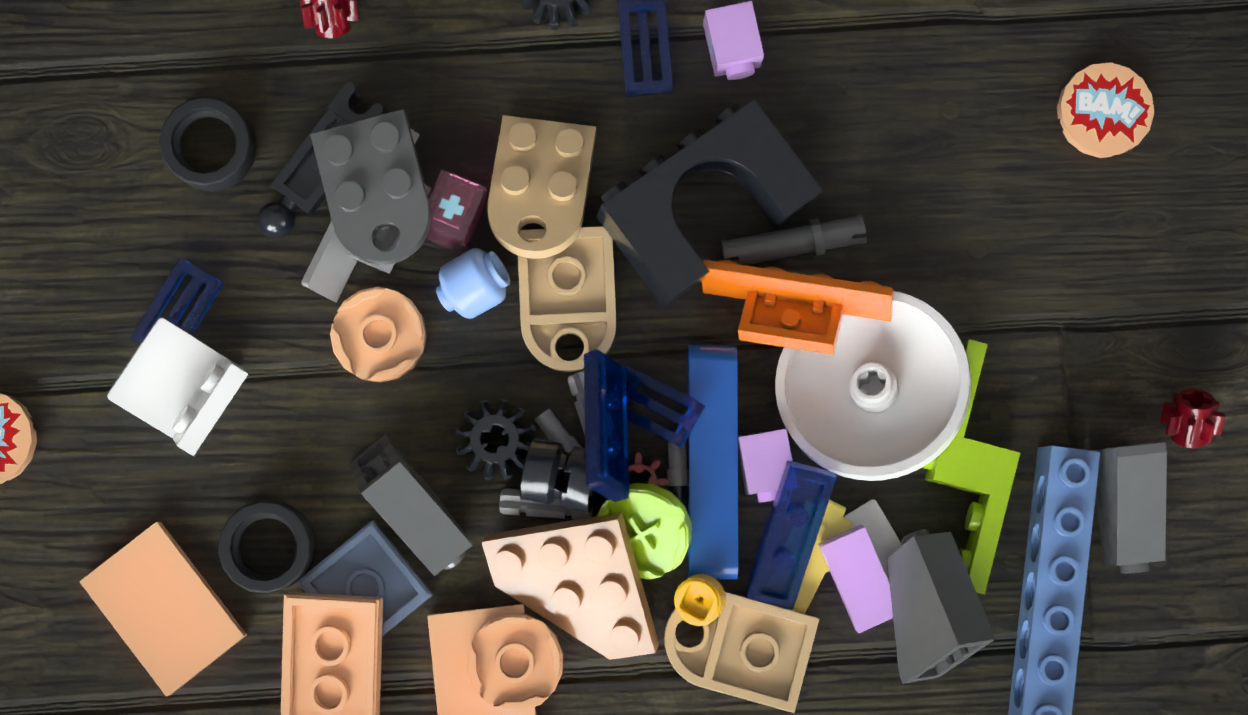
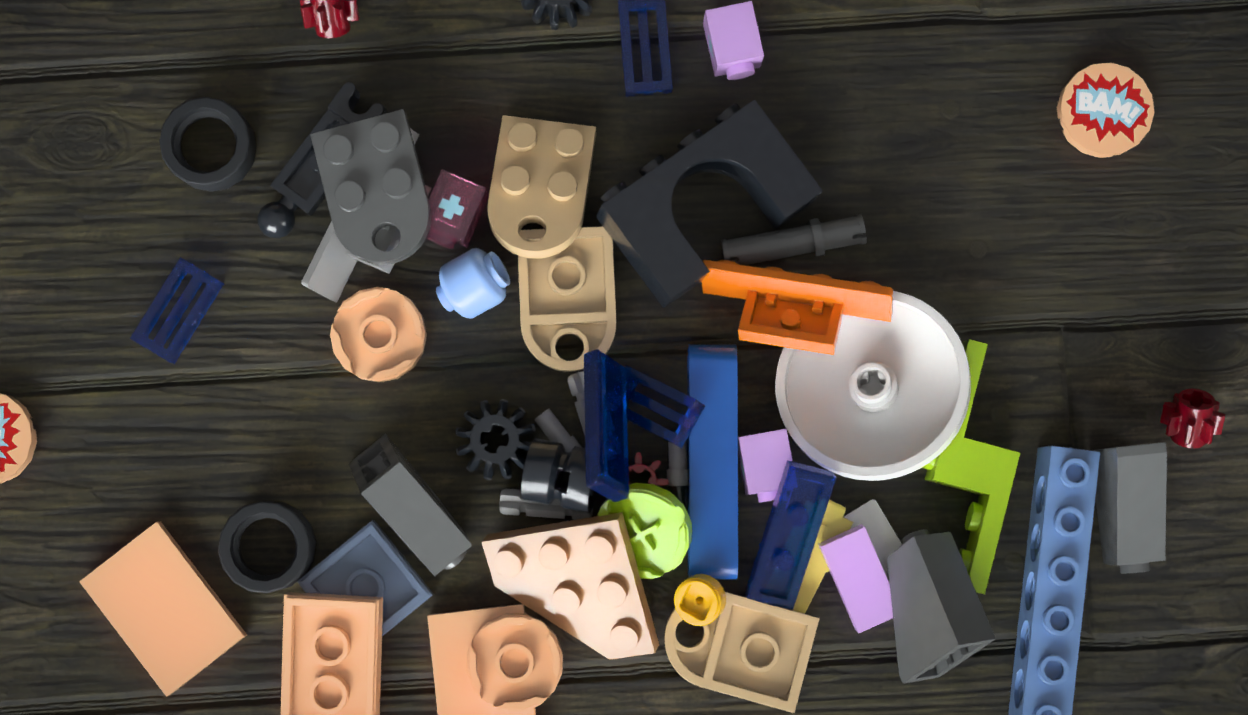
white bracket [107,318,248,456] -> none

